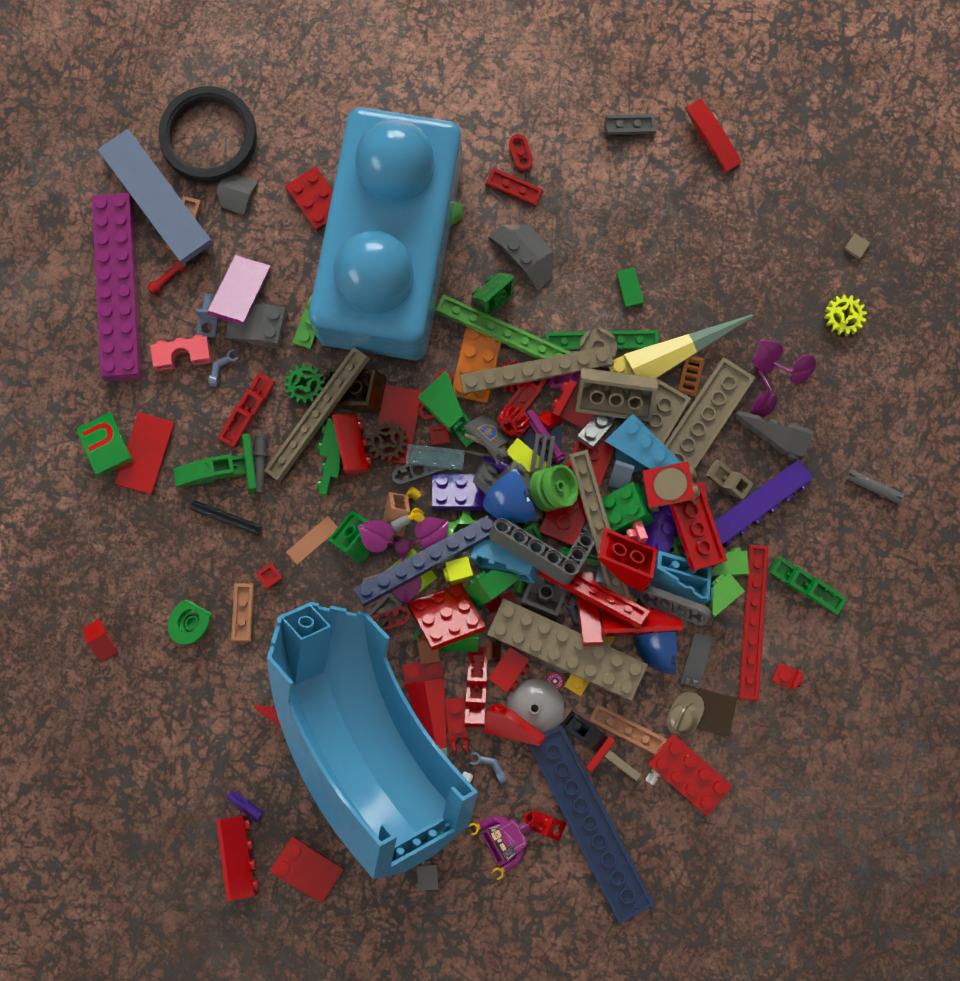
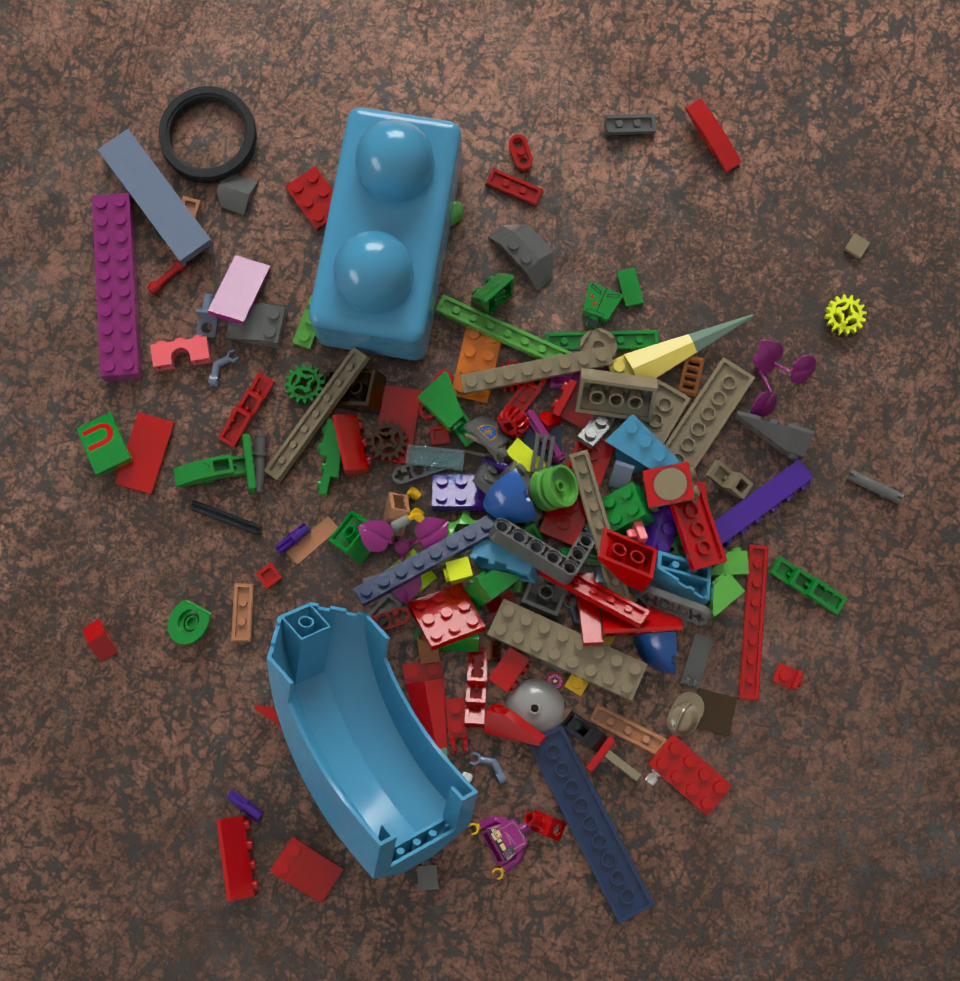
none -> dark purple axle [275,522,311,554]
none -> green torso [582,282,623,330]

